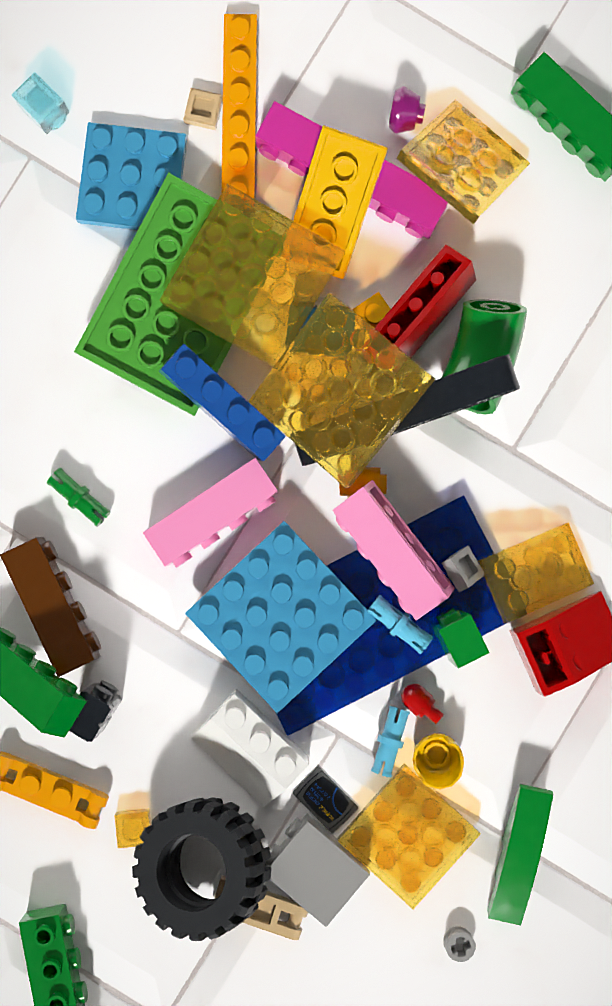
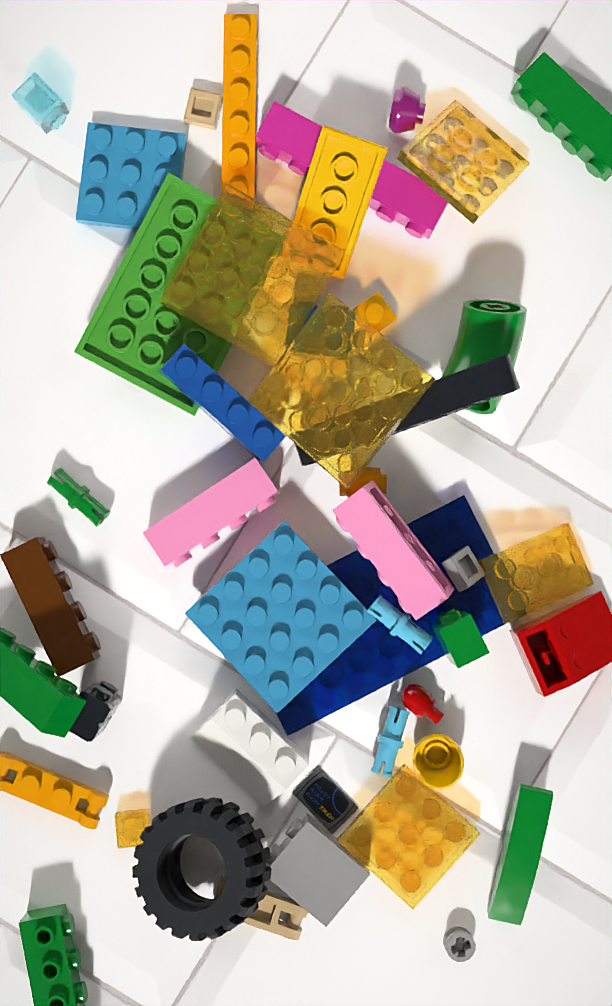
red brick [359,245,477,380] -> none

